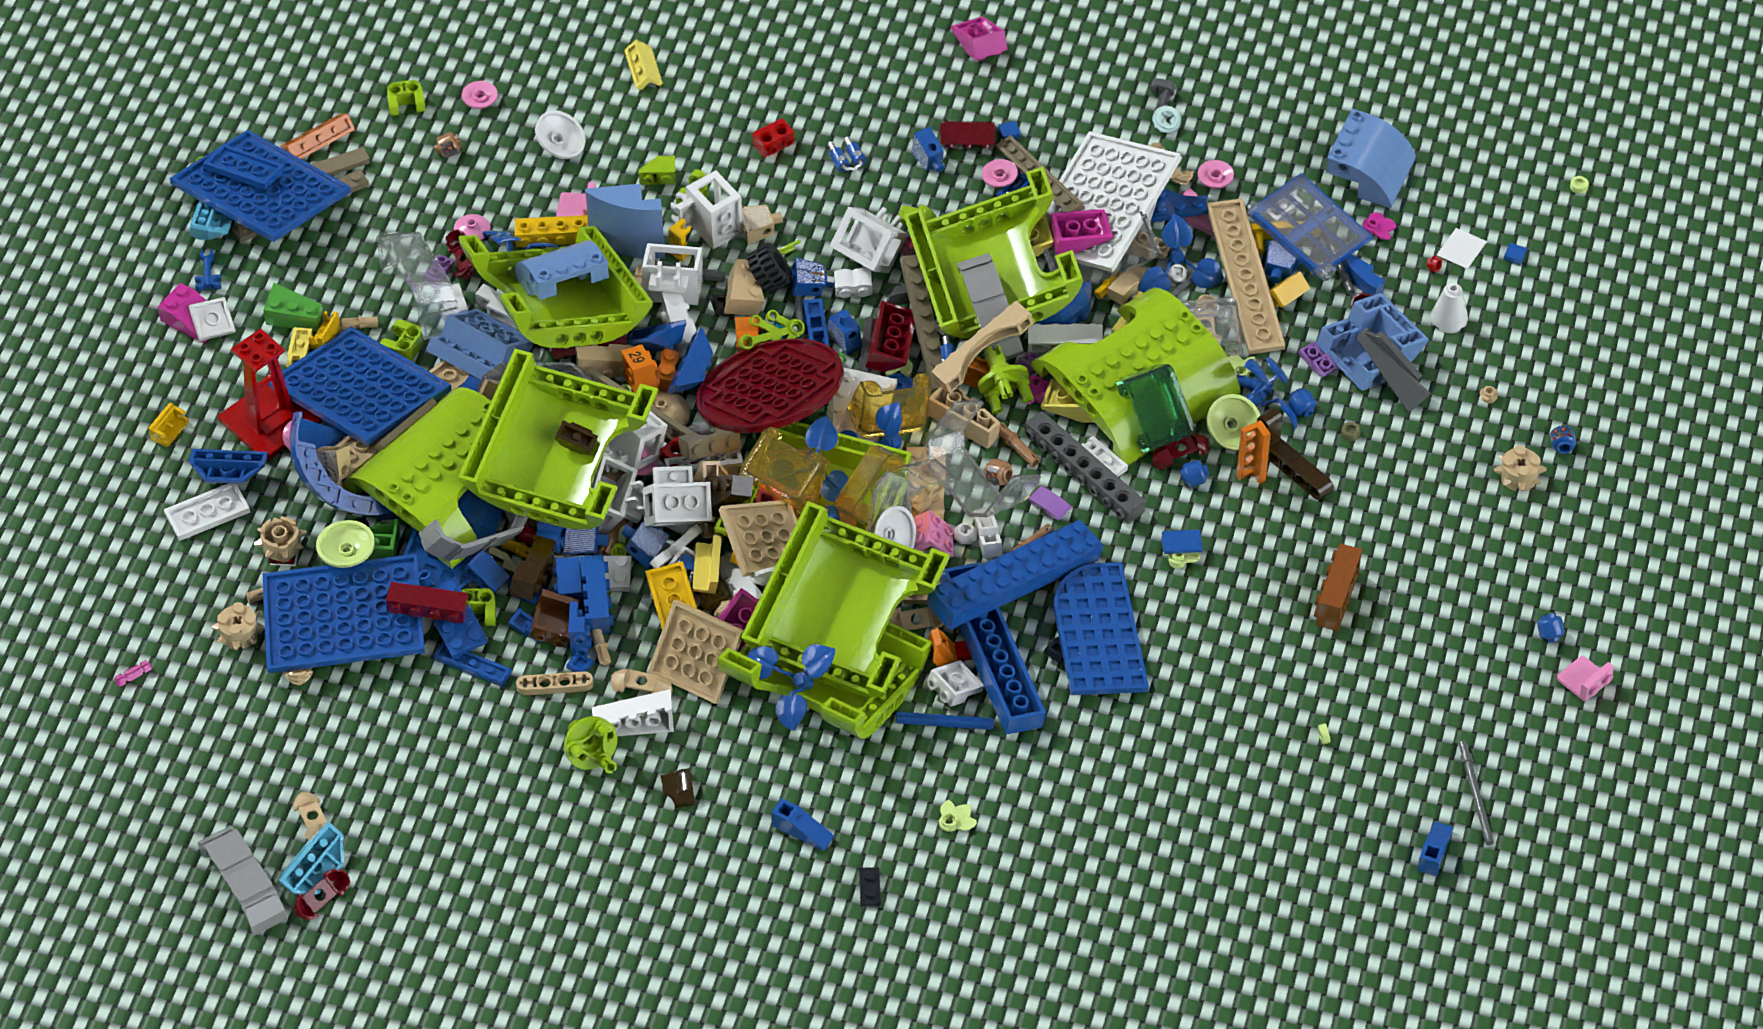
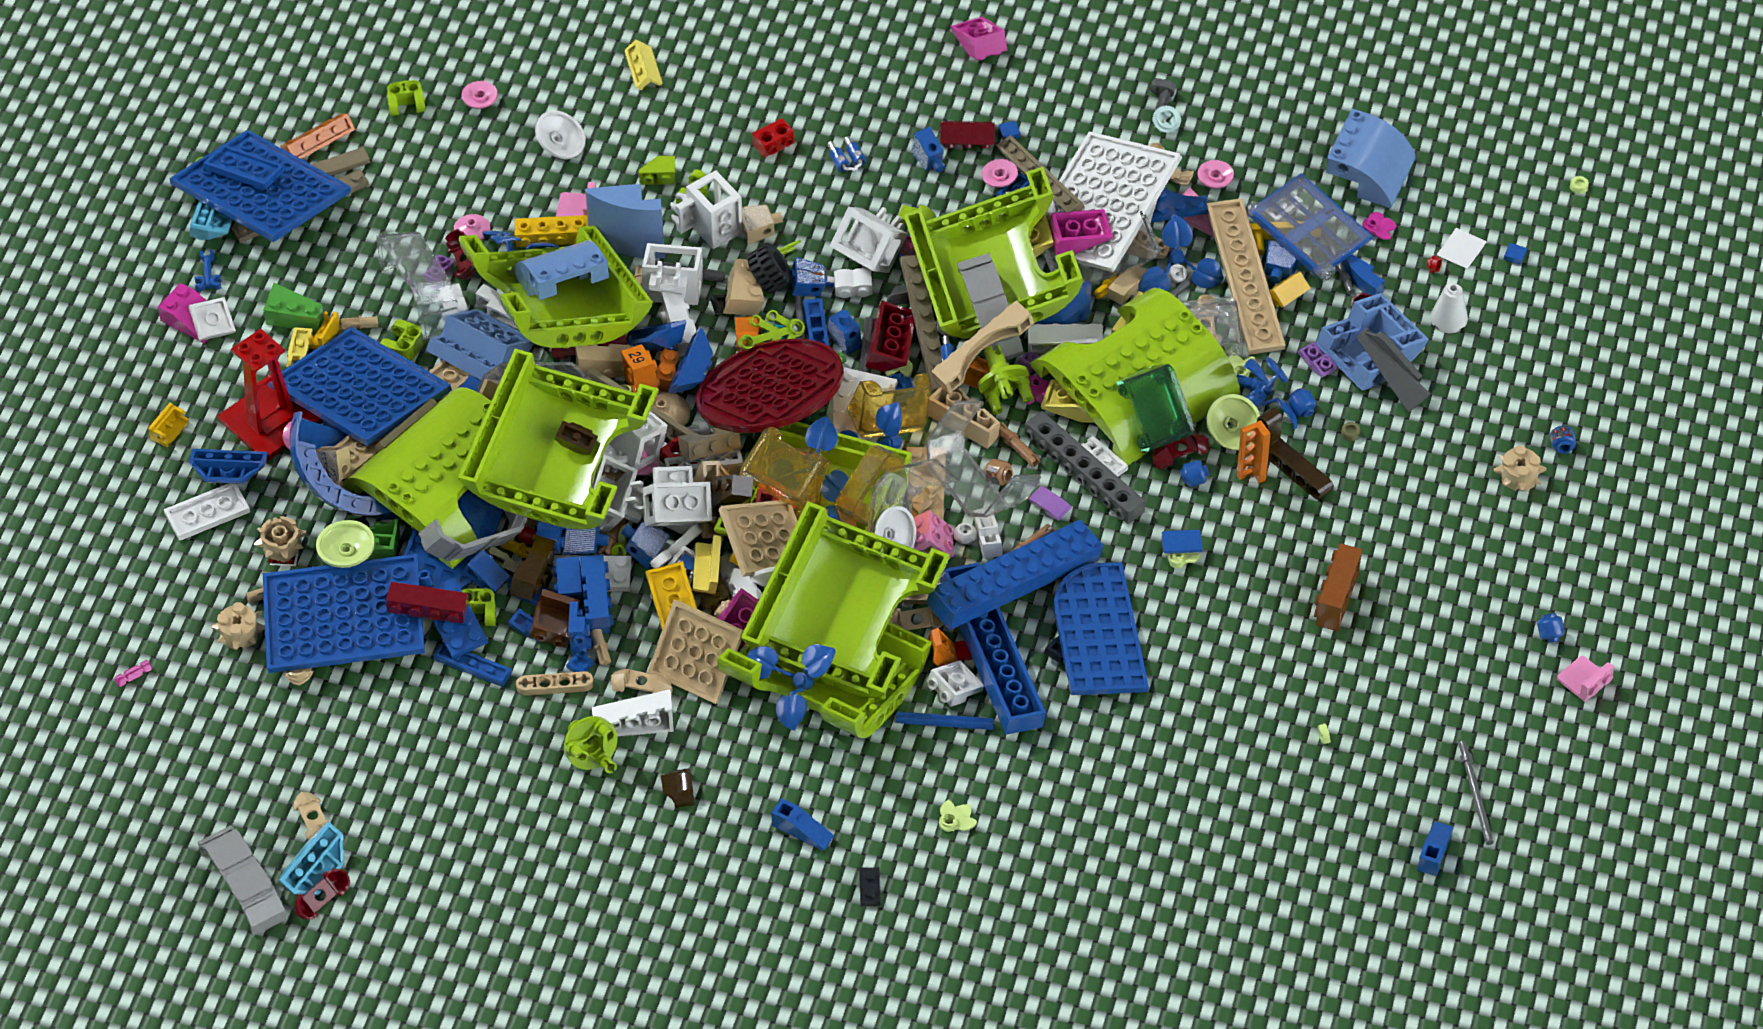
medium nougat head [434,132,462,158] -> none
yellow hinge [668,218,691,263] -> none
tan plate [1480,386,1498,403] -> none

